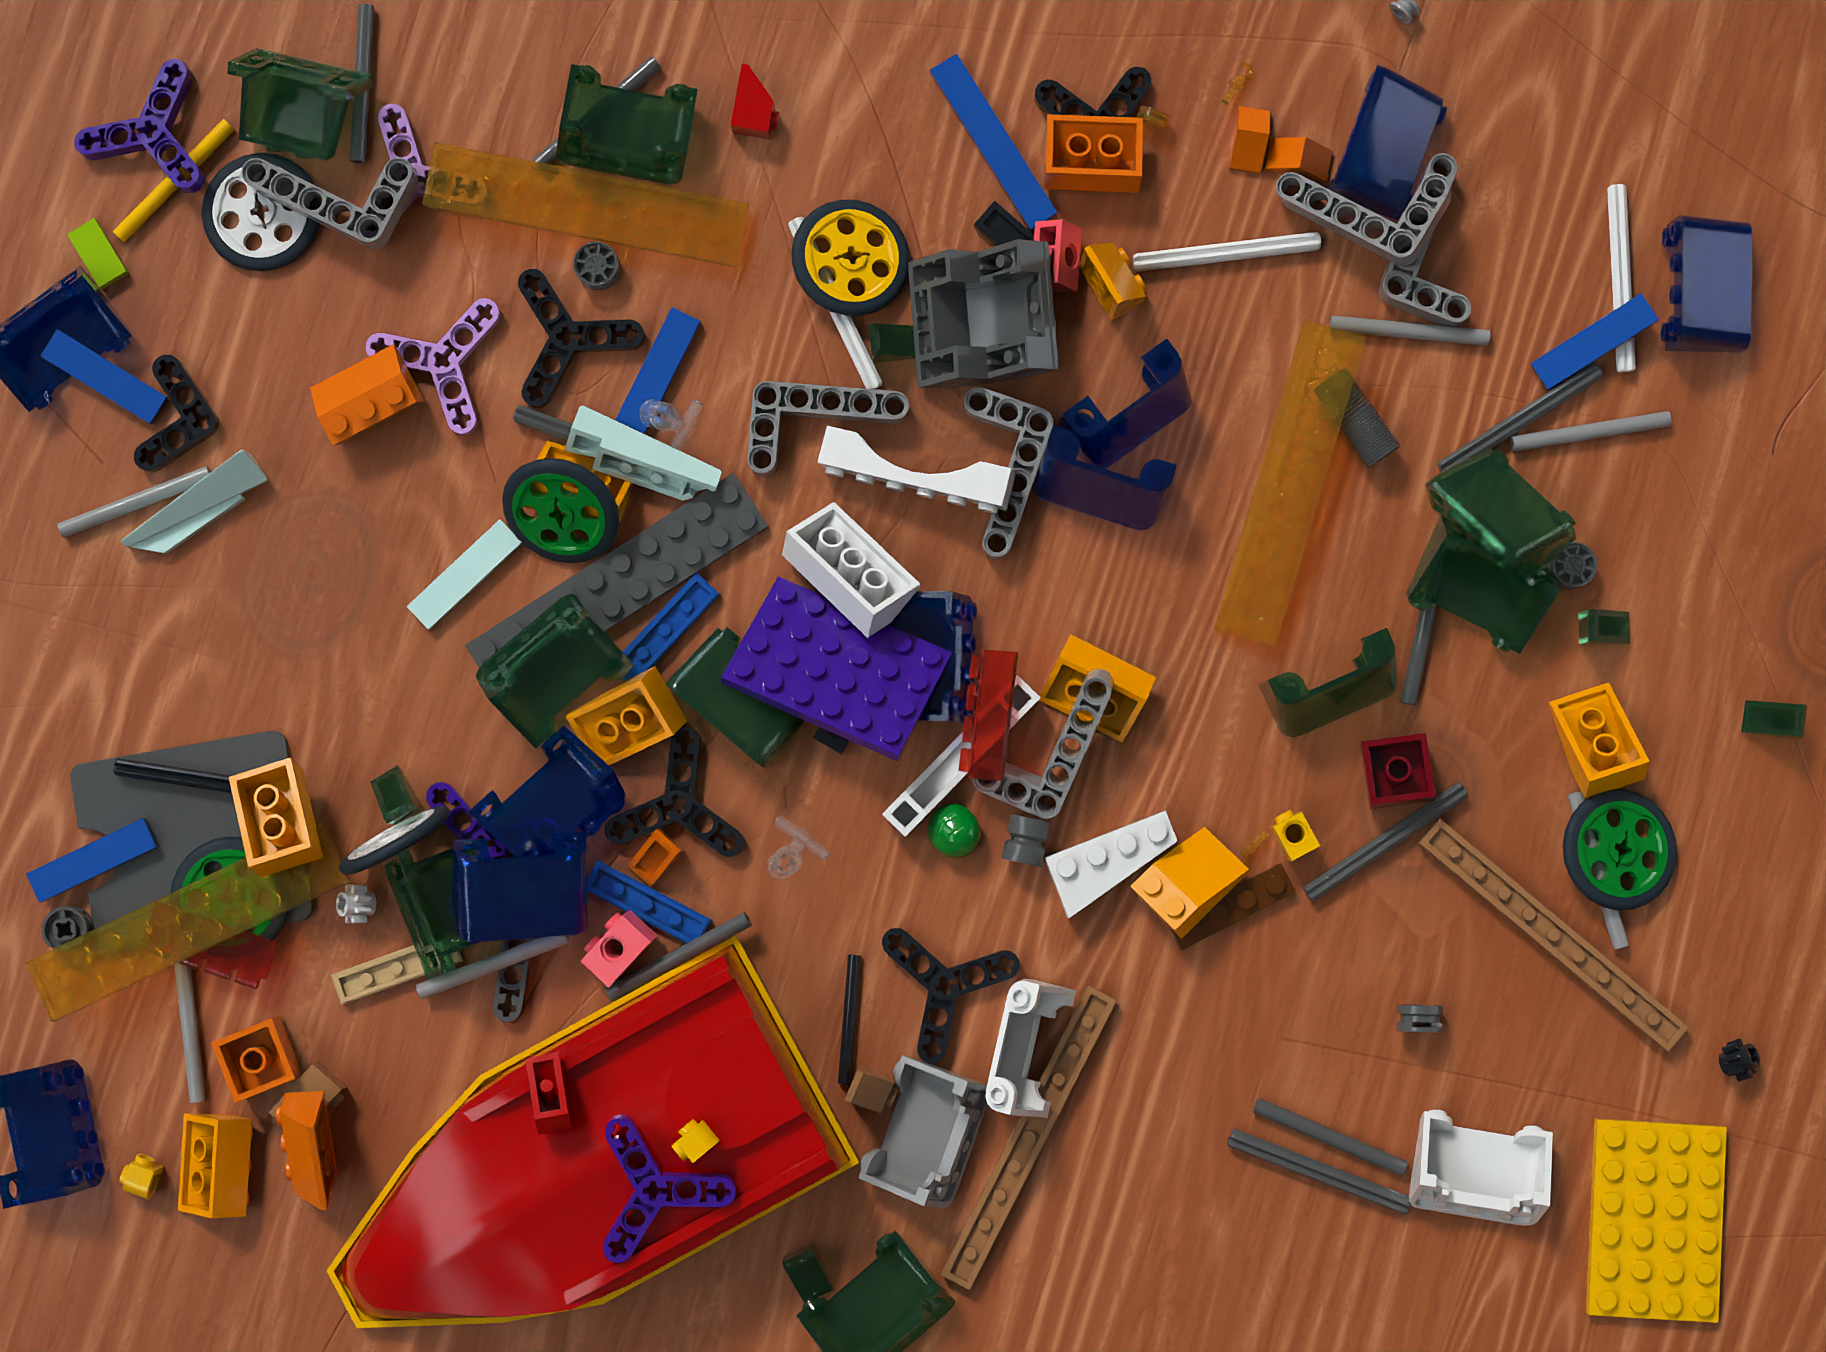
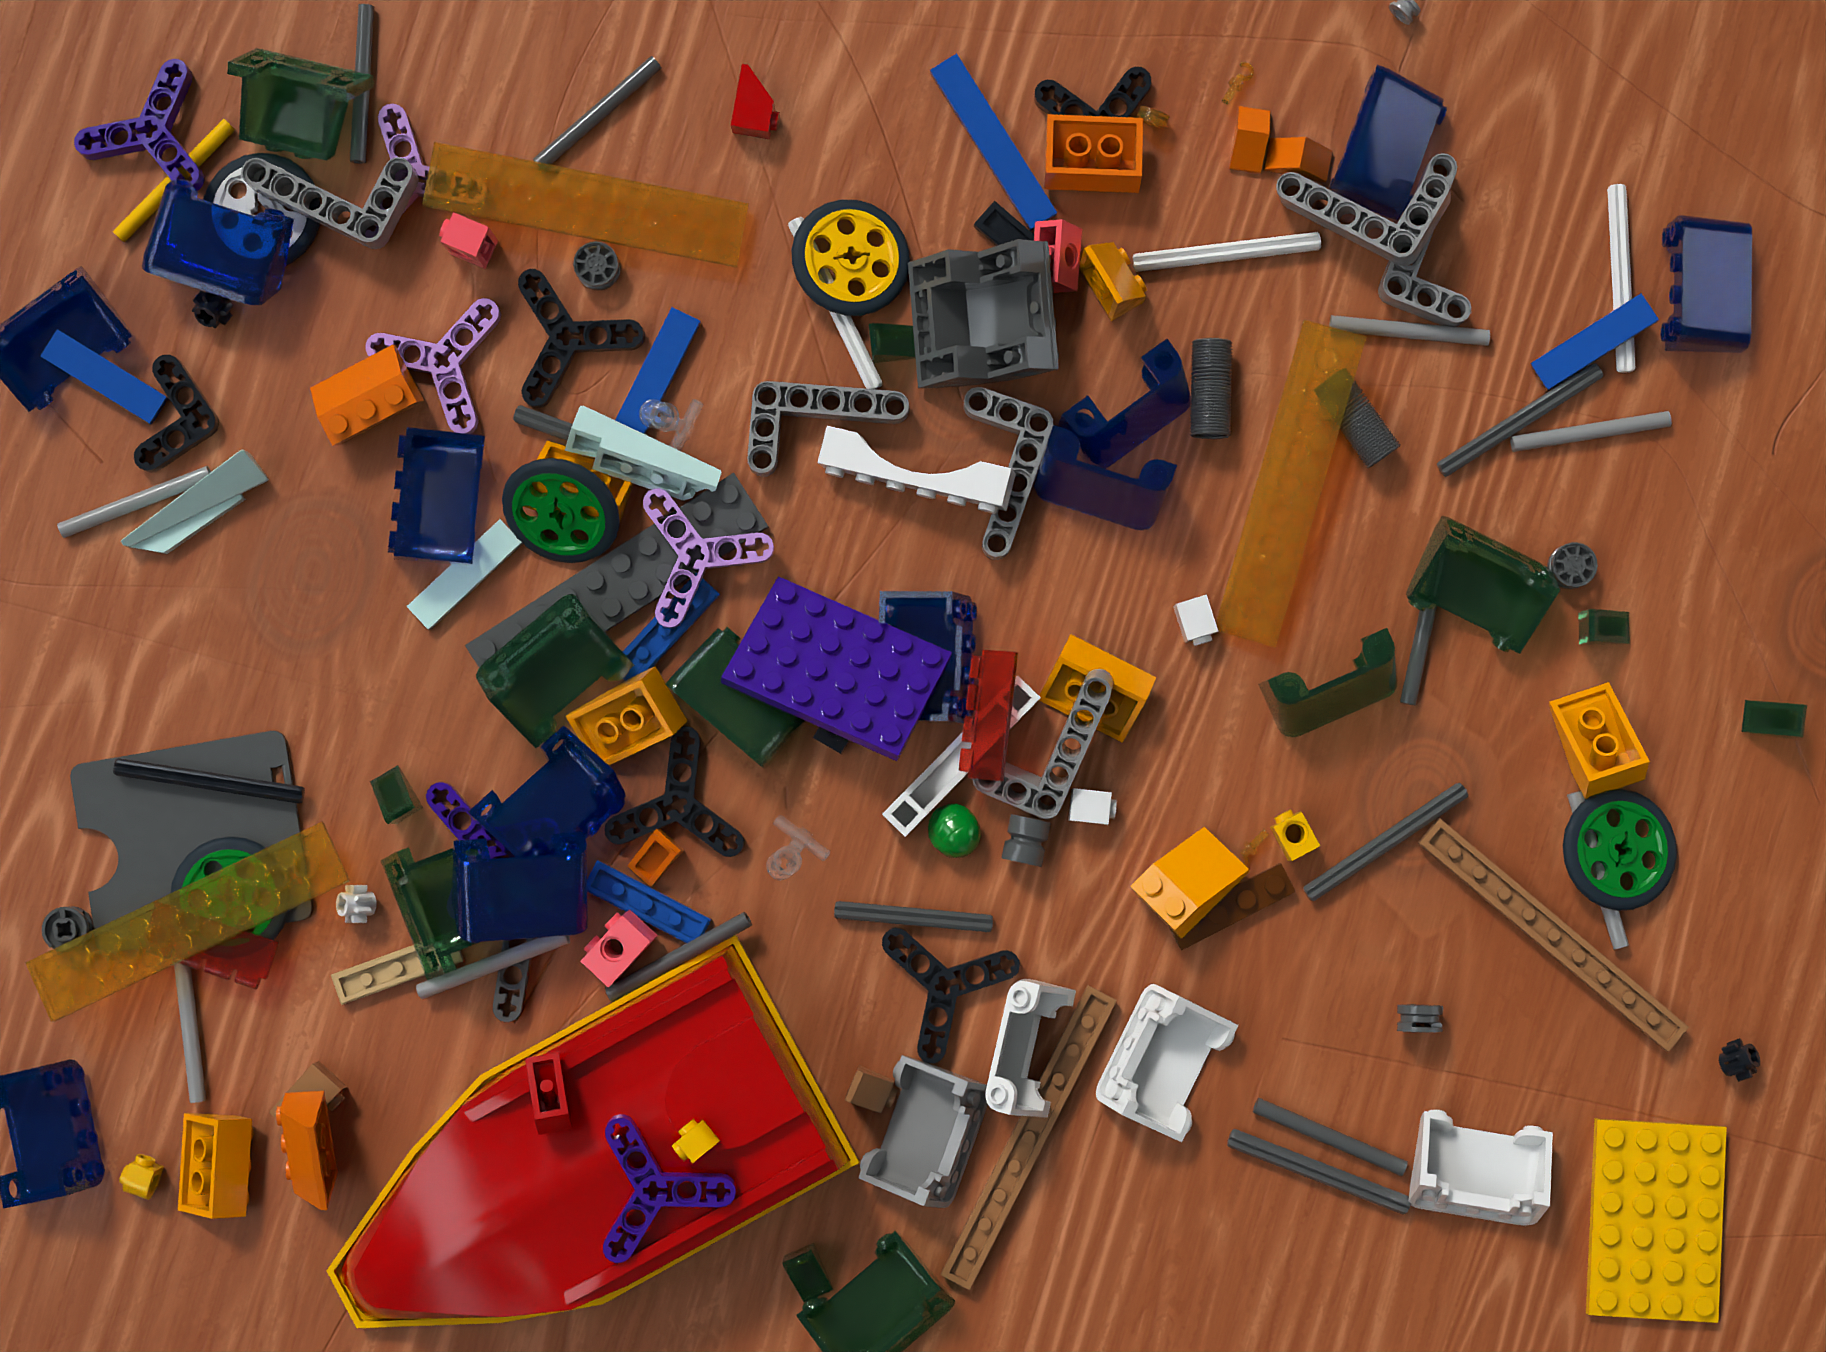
blue tile [26,818,159,903] -> none
lime tile [67,218,129,290] -> none
orange brick [211,1016,303,1103] -> none
light orange brick [229,757,323,877] -> none
black wedge [339,806,450,875] -> none
clear green windscreen [556,64,698,185] -> none
white slope [782,502,920,638] -> none
black bar [838,954,861,1084] -> none
white wedge [1044,811,1177,918] -> none
dark red brick [1360,733,1436,809] -> none
clear green windscreen [1425,448,1576,589] -> none
none -> clear blue windscreen [142,179,294,305]
none -> black gear [192,287,234,328]
none -> clear blue windscreen [388,427,485,565]
none -> coral brick [439,212,498,269]
none -> lavender piece [643,488,774,629]
none -> dark grey axle [834,901,993,932]
none -> white brick [1068,788,1117,825]
none -> white windscreen [1096,984,1238,1142]
none -> white brick [1173,594,1218,646]
none -> dark grey piece [1190,338,1233,439]

